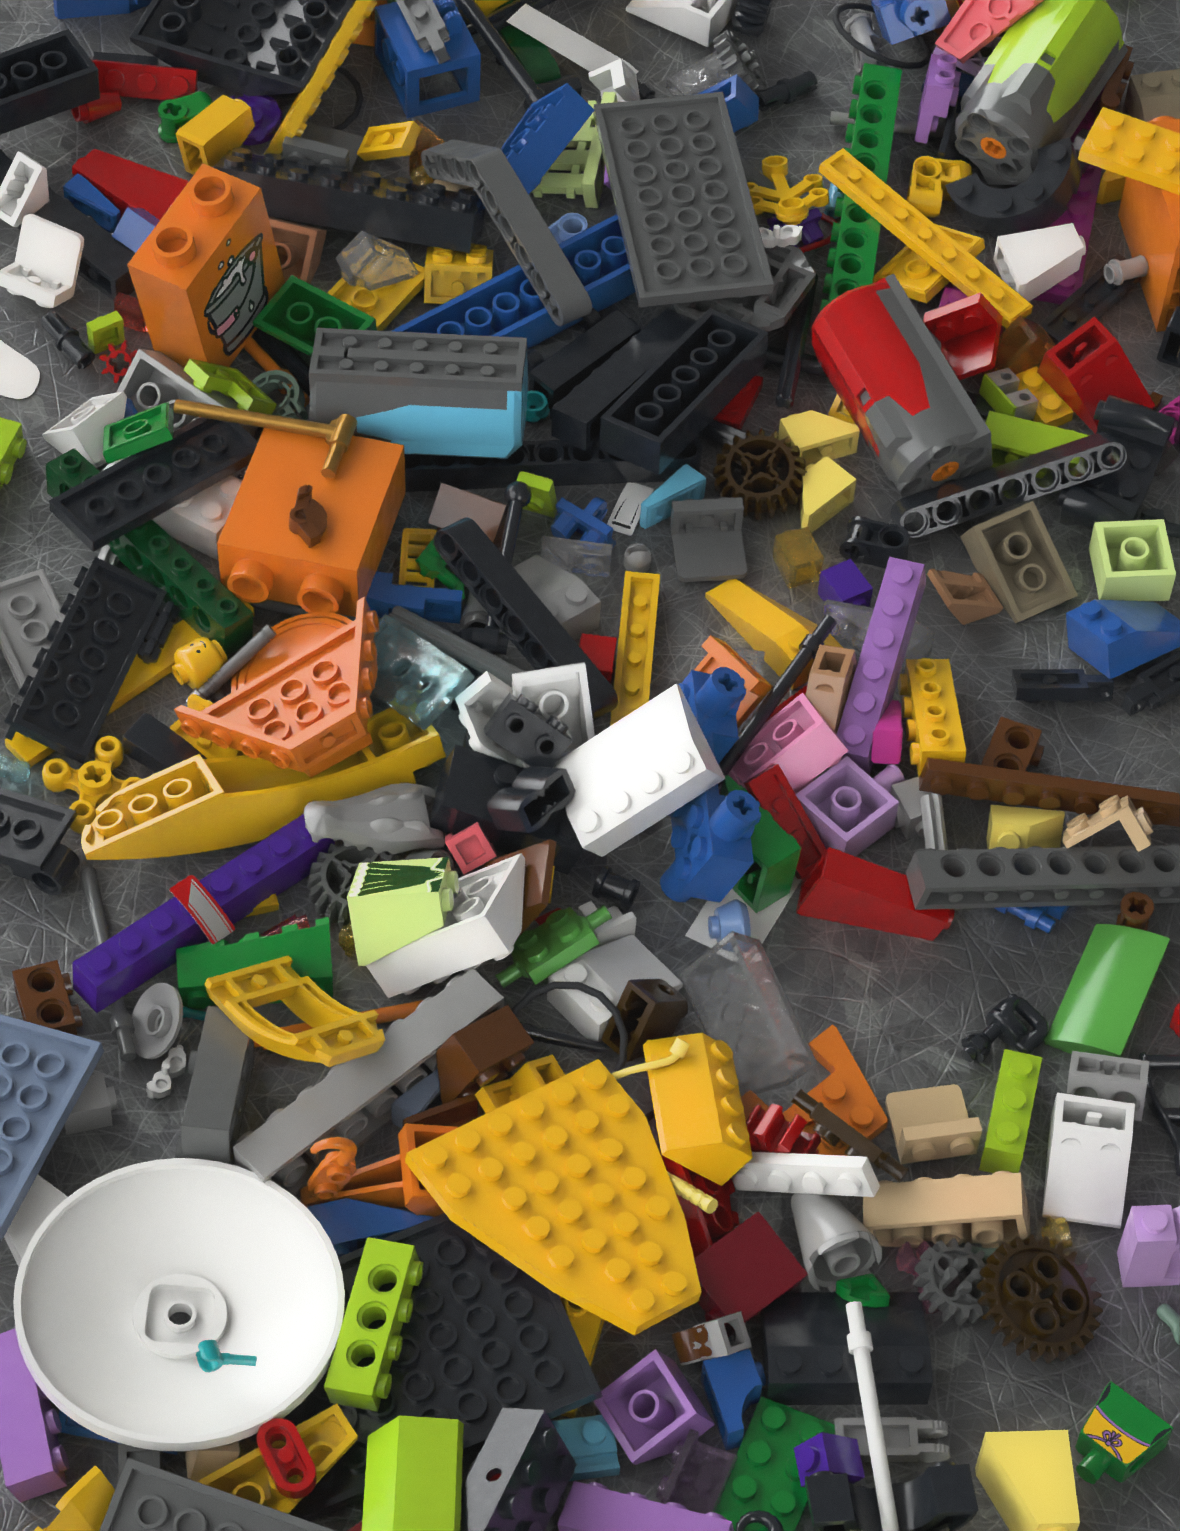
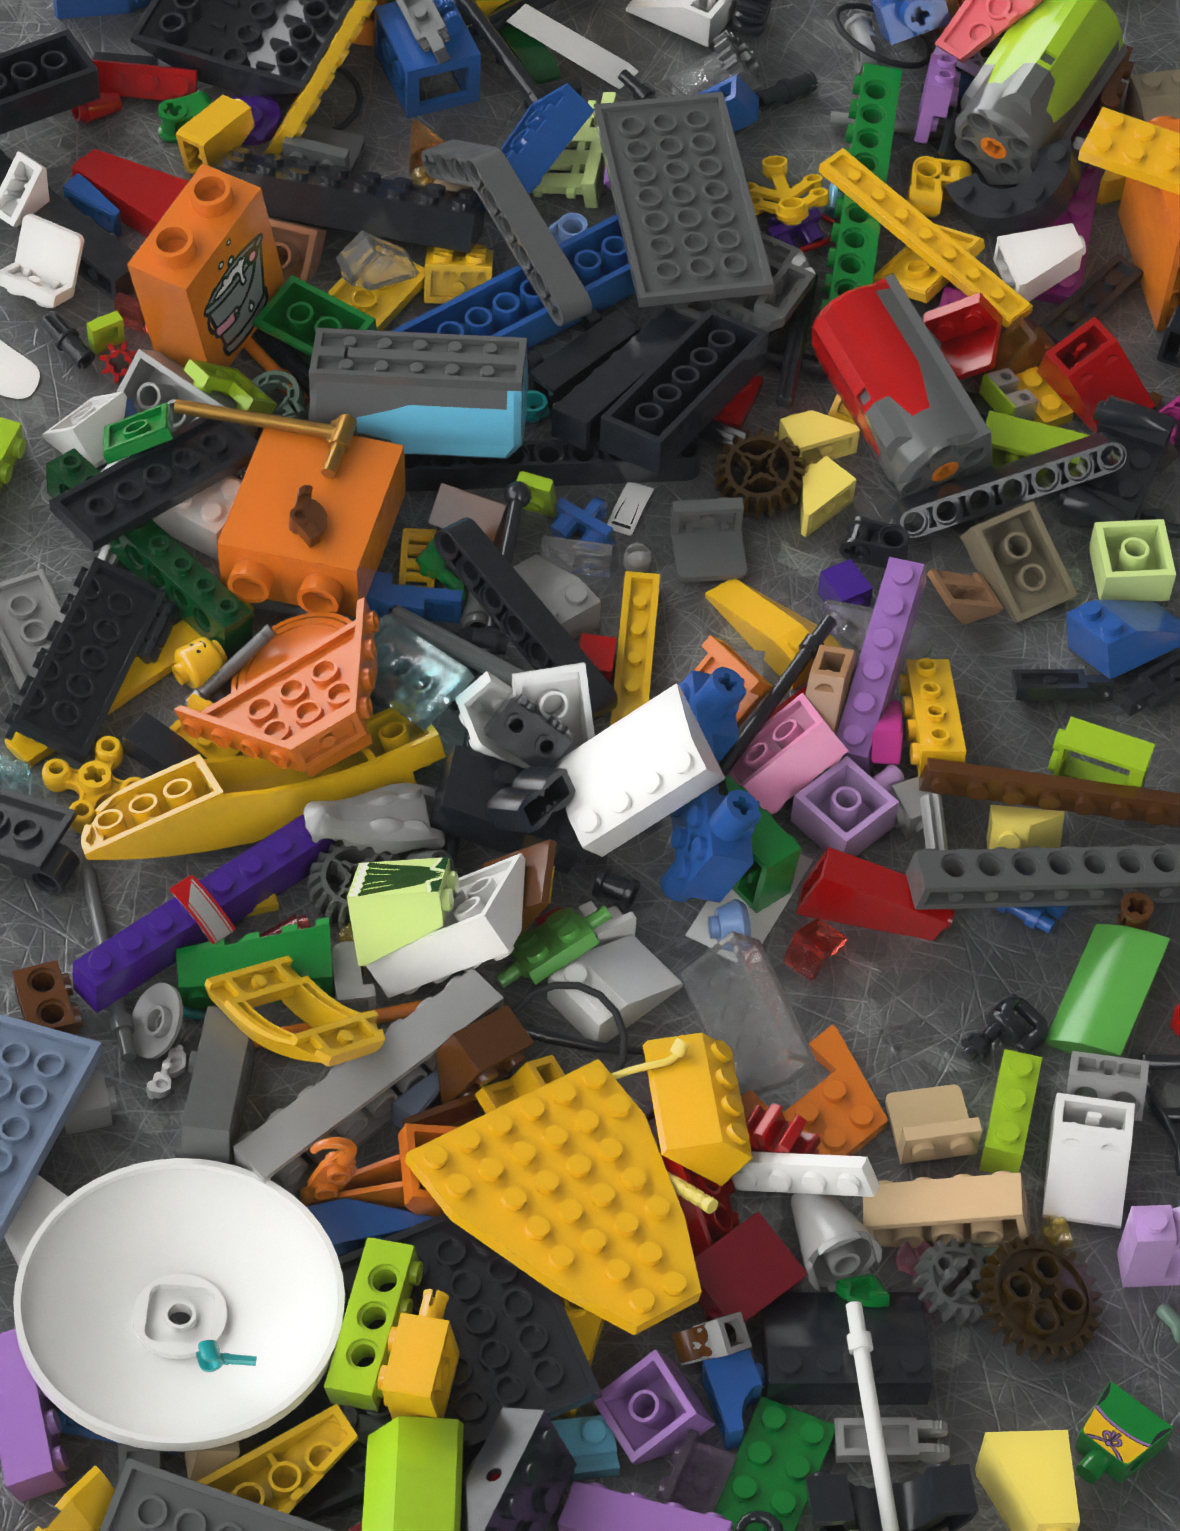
brick [112,207,160,253] -> none
red plate [256,1418,317,1499] -> none
yellow plate [357,121,422,161] -> none
coral panel [445,822,497,875] -> none
white panel [588,59,640,102] -> none
dark brown torso [601,979,688,1062] -> none
medium azure slope [639,464,706,529] -> none
red plate [743,764,826,879] -> none
white piece [759,225,802,249] -> none
clear yellow brick [773,527,824,589] -> none
dark brown plate [791,1089,909,1183] -> none
dark purple brick [794,1432,865,1487] -> none
reddish brown brick [981,716,1045,806] -> none
tan bracket [1063,795,1154,852] -> none
light grey pin [1103,255,1149,286] -> none
none -> light grey leg [331,941,376,1012]
none -> yellow brick [378,1289,460,1420]
none -> clear red bracket [783,918,848,981]
none -> lime window [1047,716,1155,788]

